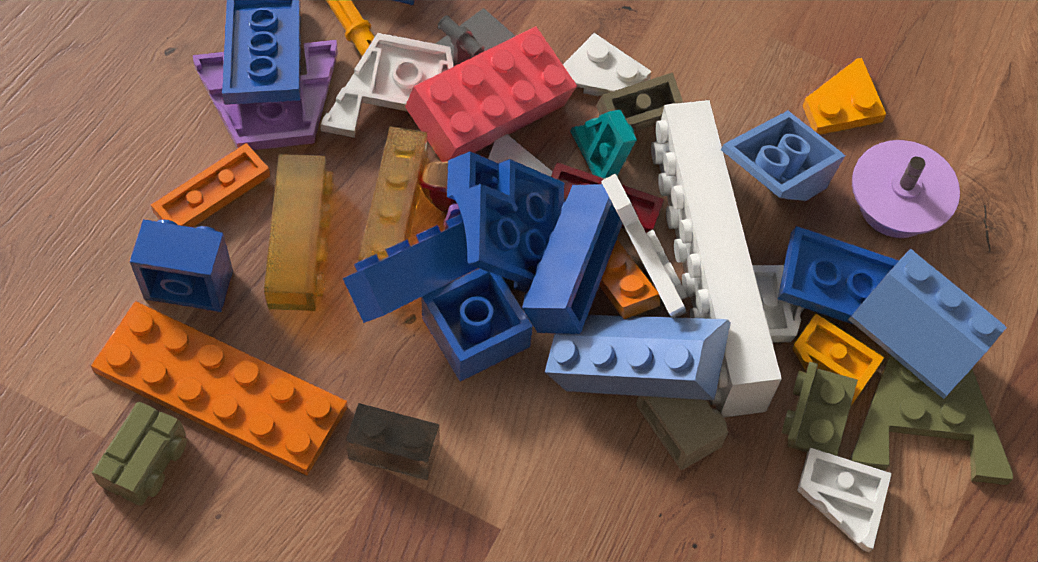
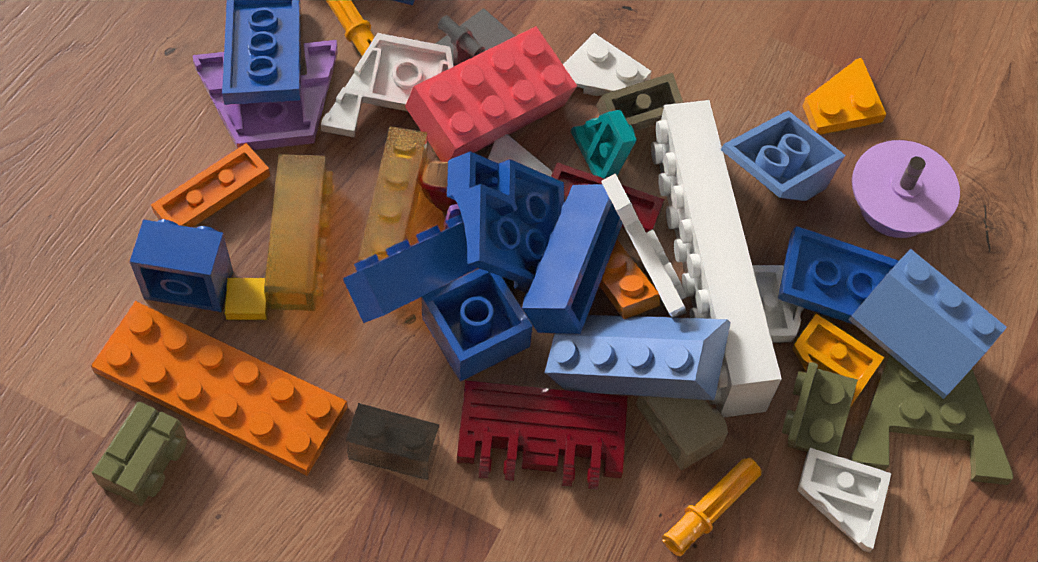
none -> yellow tile [225,278,269,320]
none -> dark red hinge [457,380,628,489]
none -> light orange axle [662,458,762,557]

